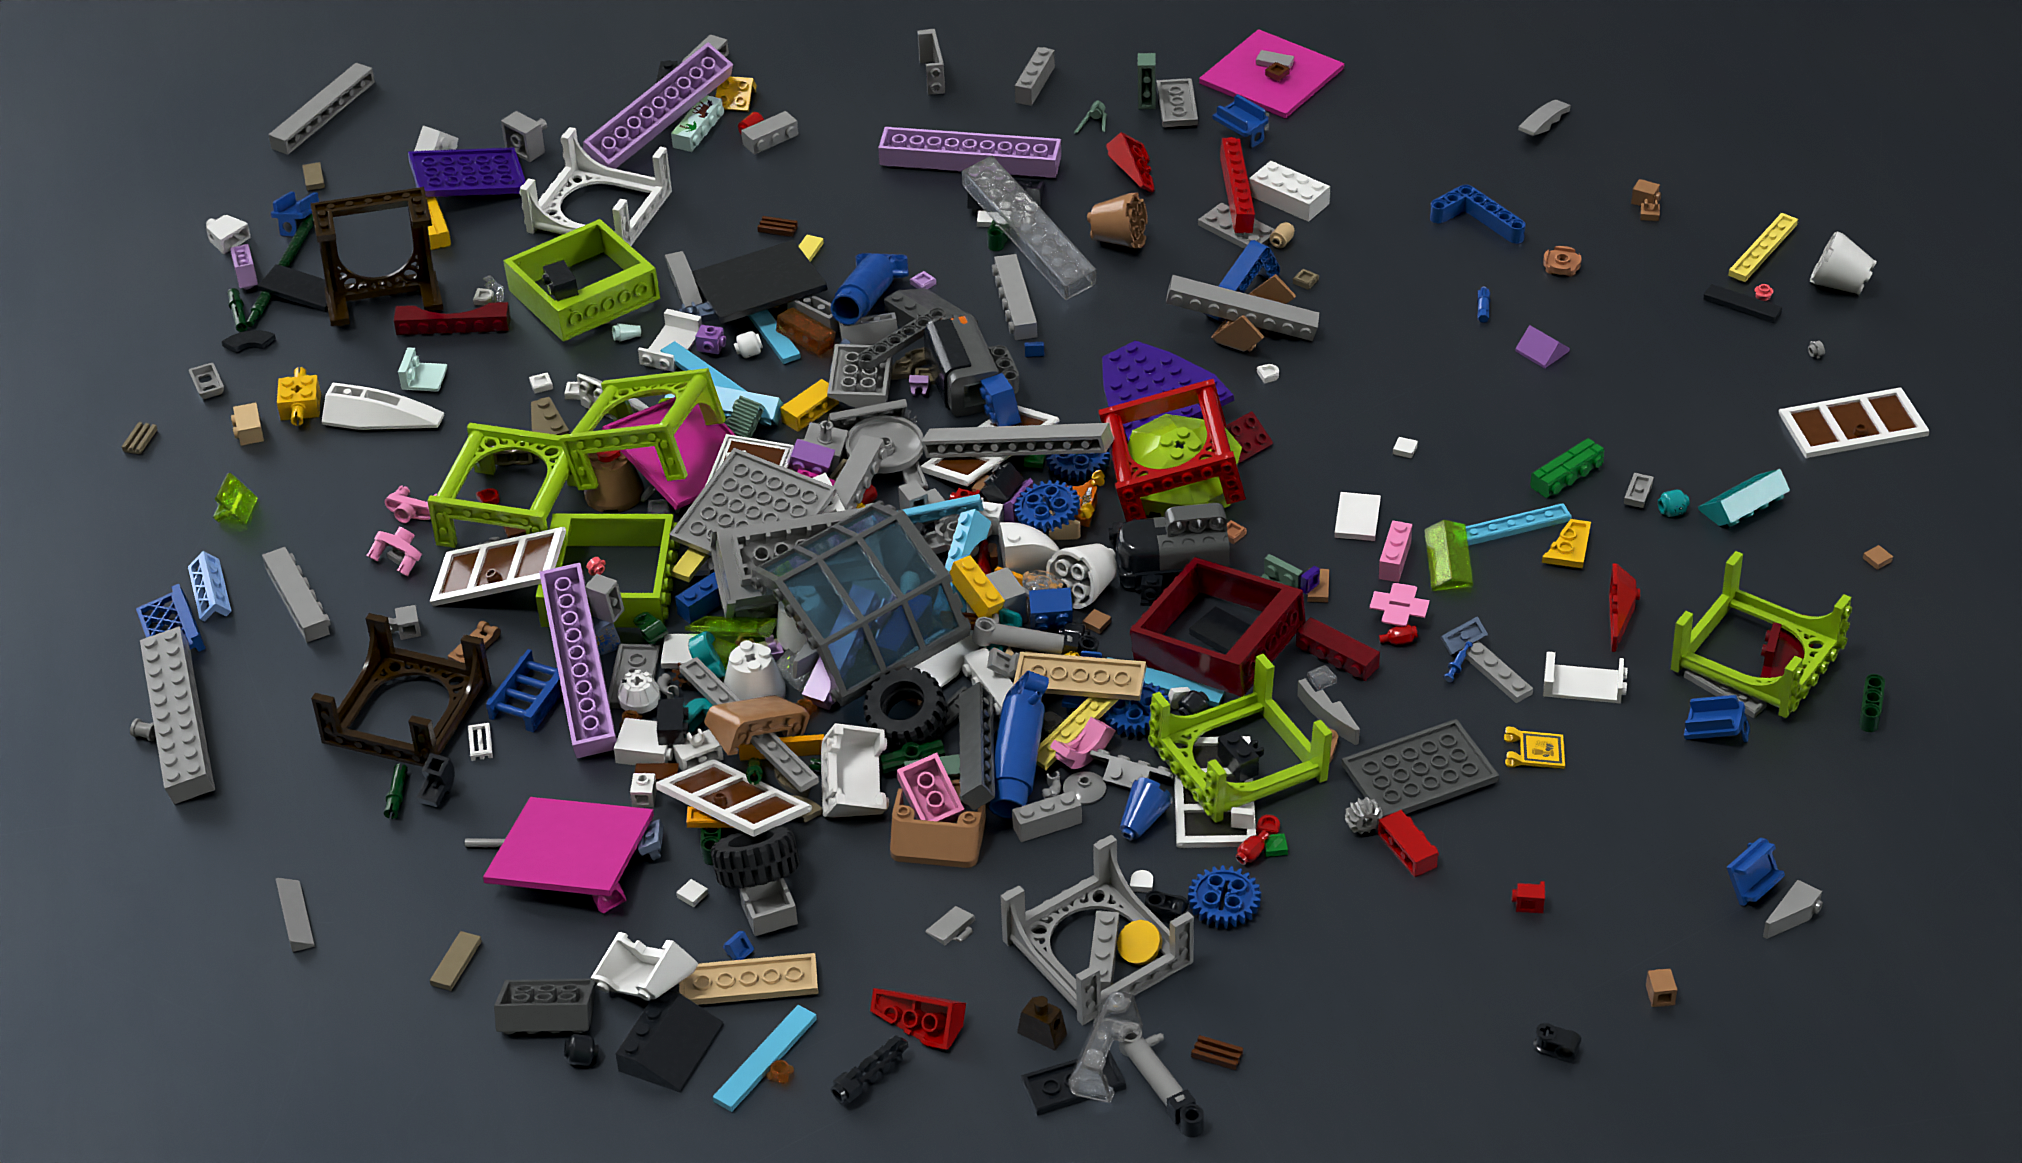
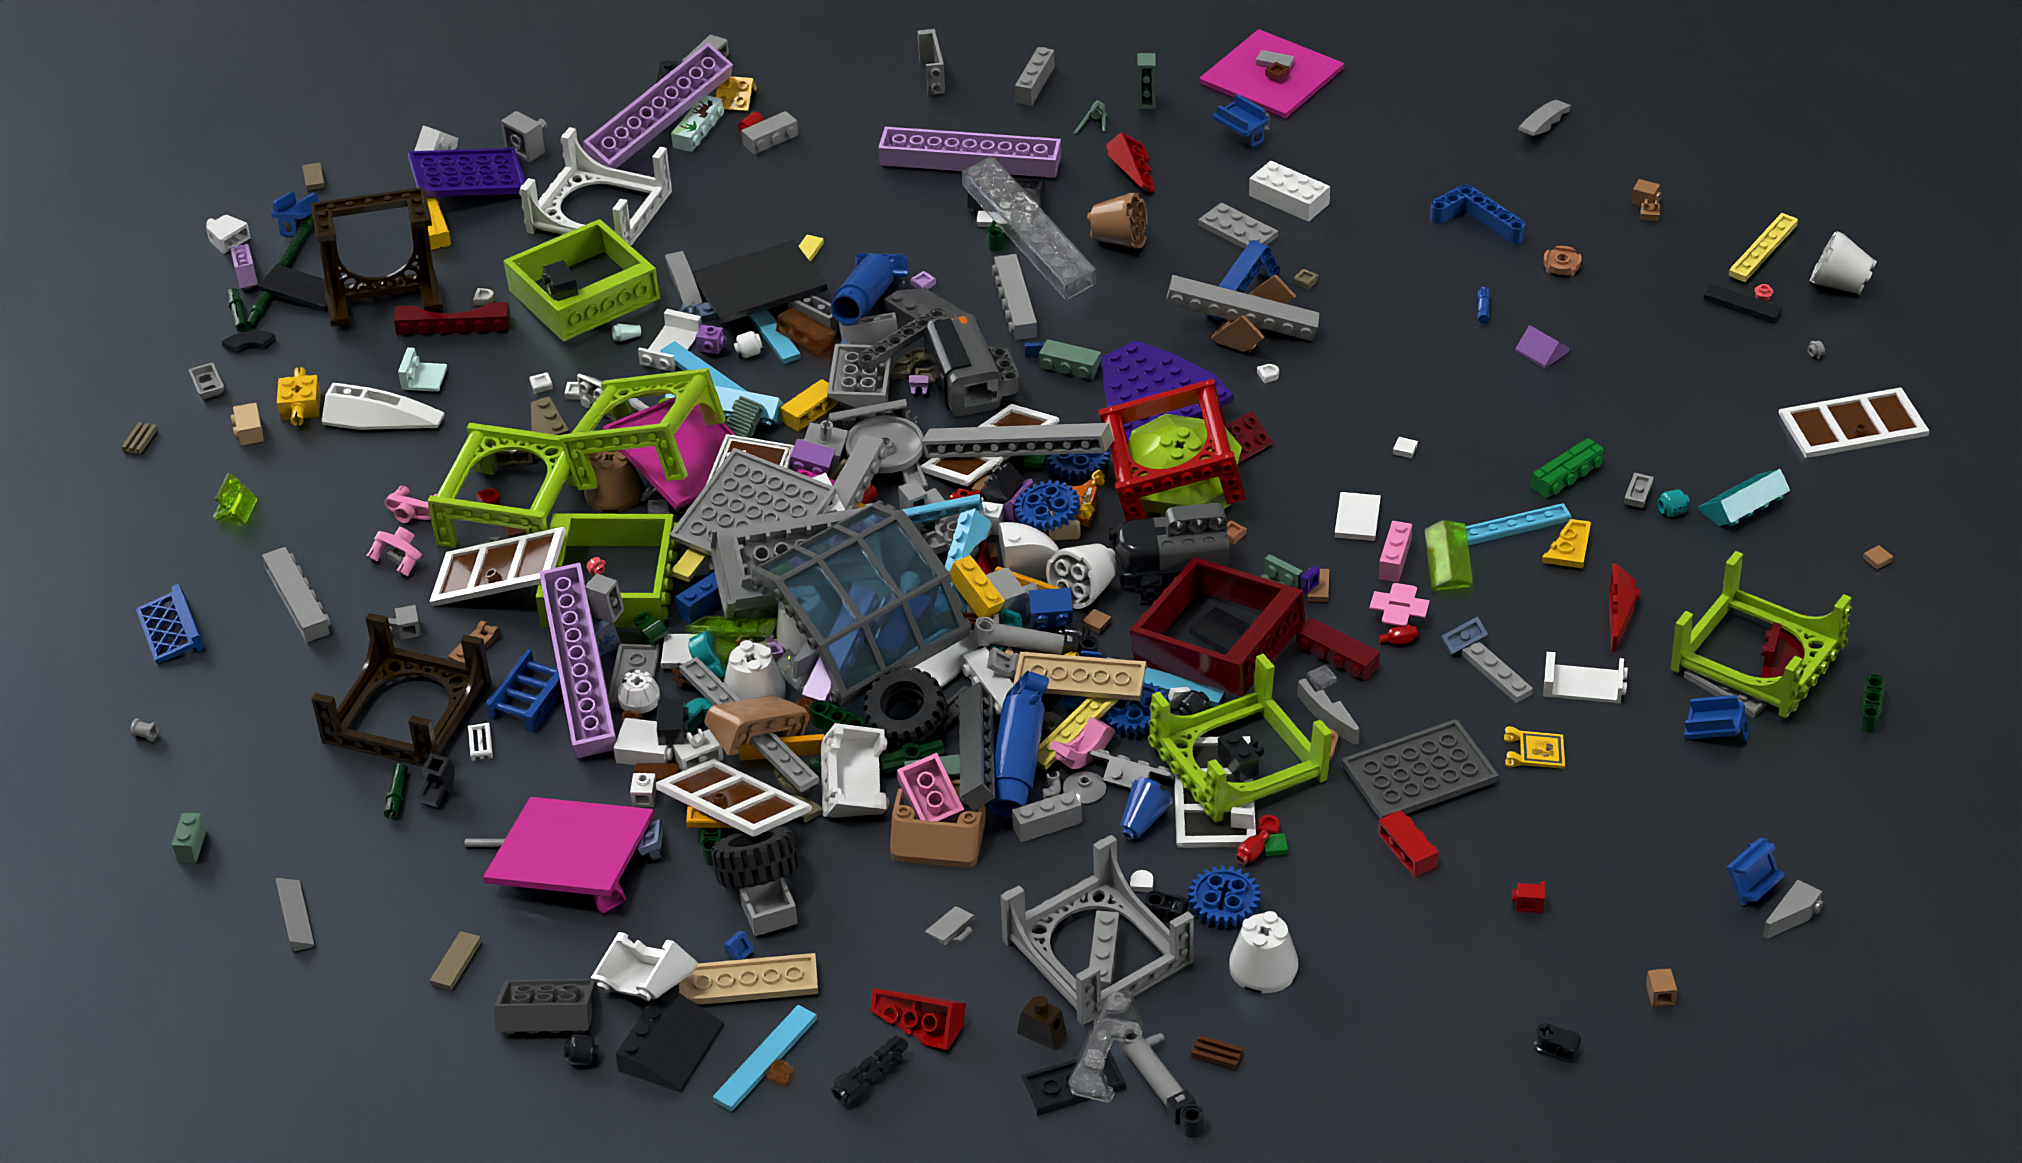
light grey brick [140,626,215,804] -> none
light blue fence [188,551,231,622] -> none
light grey brick [269,63,375,155] -> none
clear arm [483,275,505,303] -> none
red tile [596,450,621,463] -> none
light grey arm [657,673,679,699] -> none
white tile [676,879,708,907] -> none
dark green pin [746,757,763,785] -> none
reddish brown tile [757,216,798,237] -> none
blue brick [979,373,1021,426] -> none
clear tile [1022,570,1063,591] -> none
yellow tile [1117,920,1162,966] -> none
light grey plate [1157,78,1198,127] -> none
red brick [1220,137,1255,233] -> none
tan brick [1269,222,1294,248] -> none
light grey gear [1345,797,1383,835] -> none
blue piece [1444,641,1473,682] -> none
none -> sand green brick [171,813,207,863]
none -> dark green beam [810,700,865,733]
none -> sand green brick [1039,339,1101,380]
none -> white cone [1229,911,1298,994]

